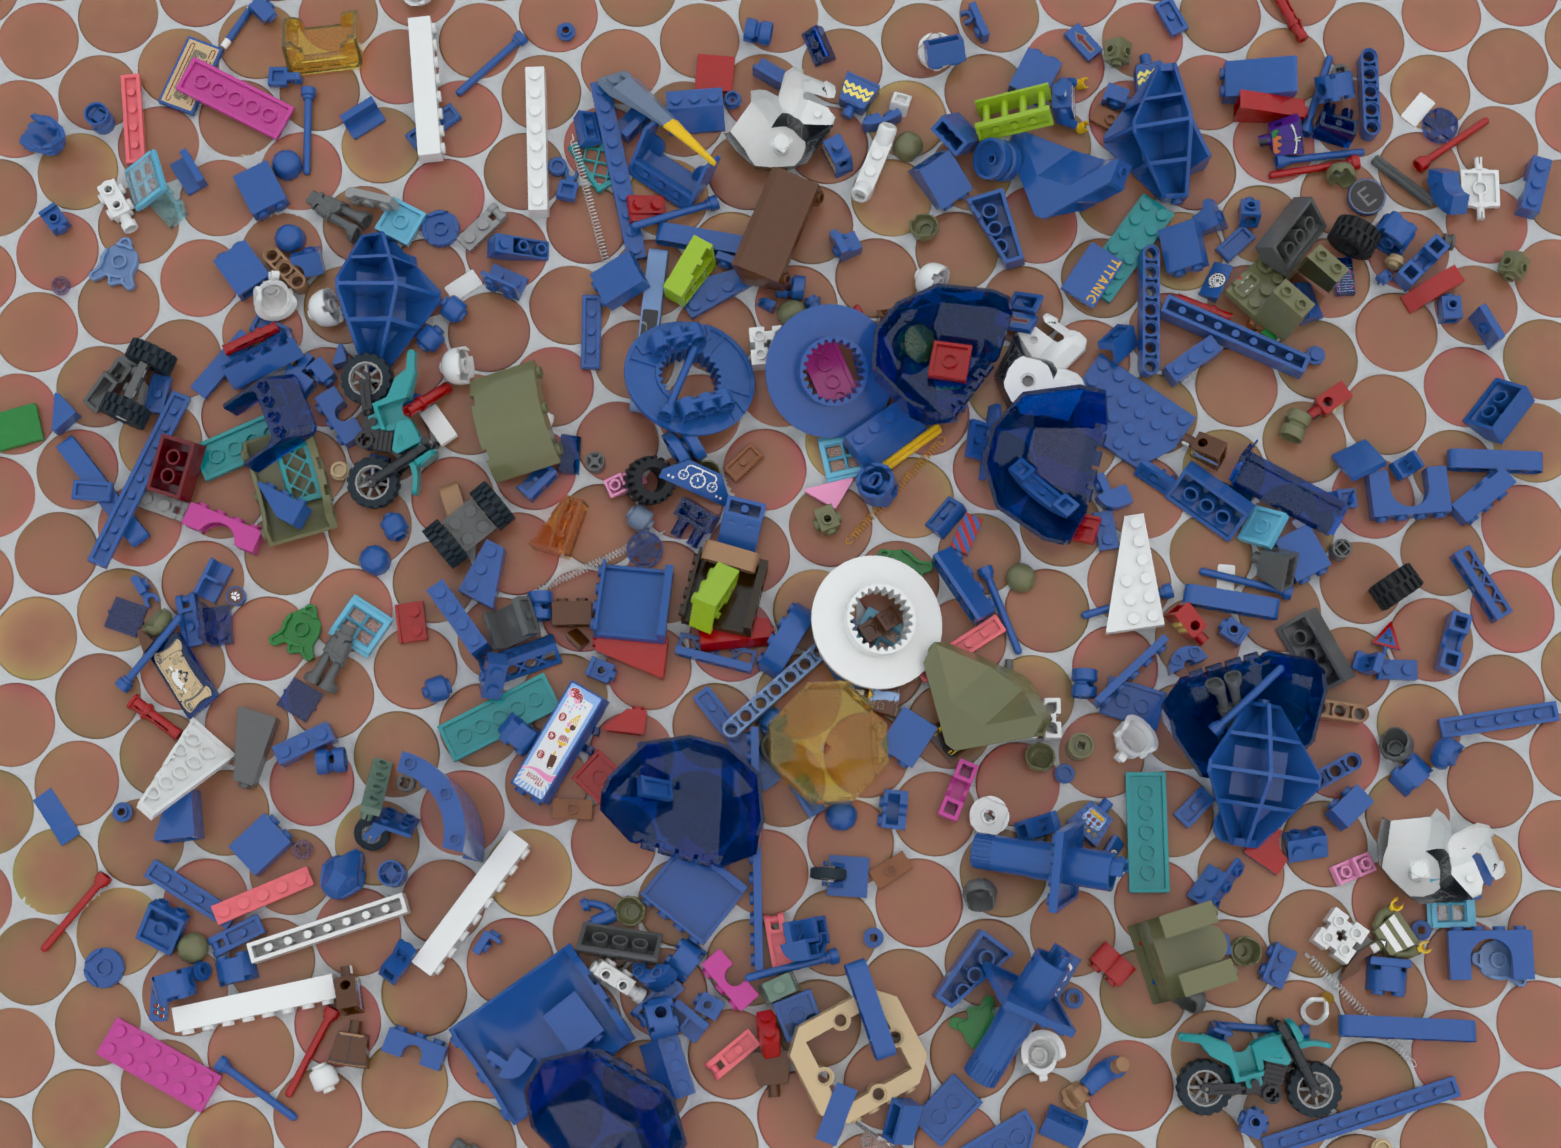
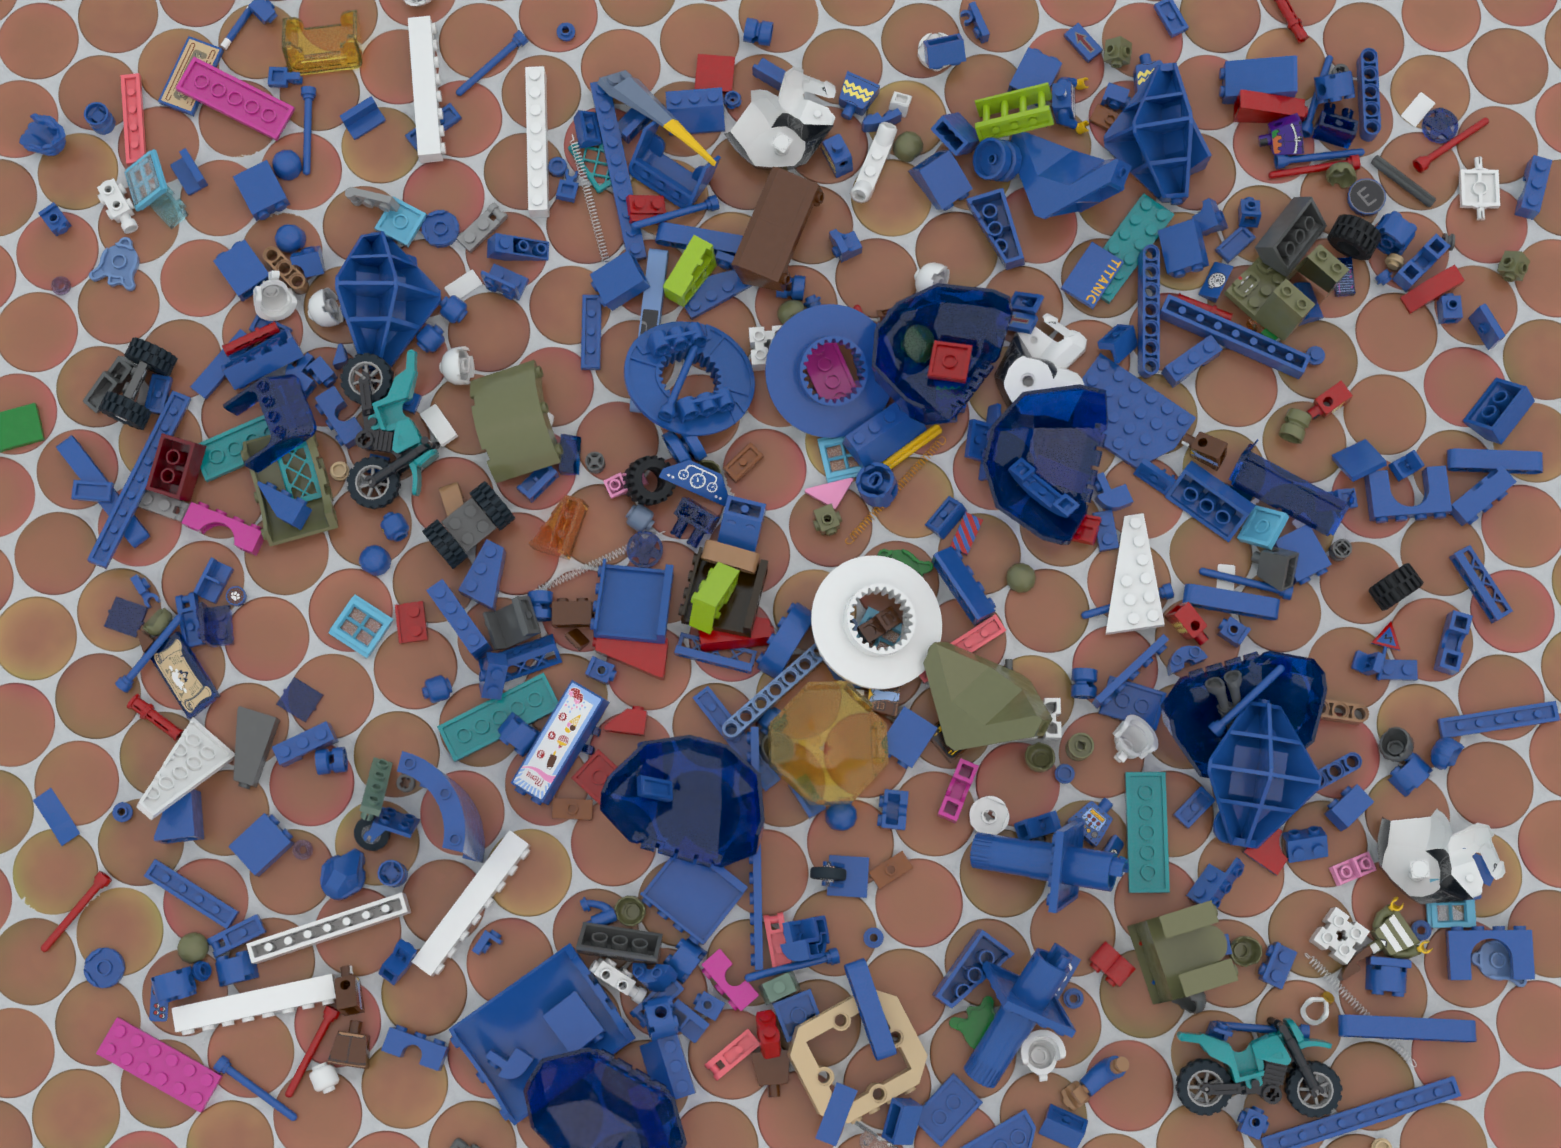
blue slope [51,393,82,435] -> none
blue plate [135,898,191,956] -> none
coral plate [211,866,314,925] -> none
green tile [269,604,322,662] -> none
dark grey piece [303,623,356,695] -> none
dark grey piece [306,190,373,244] -> none
red pin [402,382,452,418] -> none
blue tile [756,298,776,313] -> none
clear blue slope [802,25,836,67] -> none
olive hair [909,213,939,242] -> none
dark grey hair [962,878,997,912] -> none
blue piece [977,565,1022,655] -> none
dark grey slope [1276,607,1356,698] -> none
blue brick [1427,168,1470,215] -> none

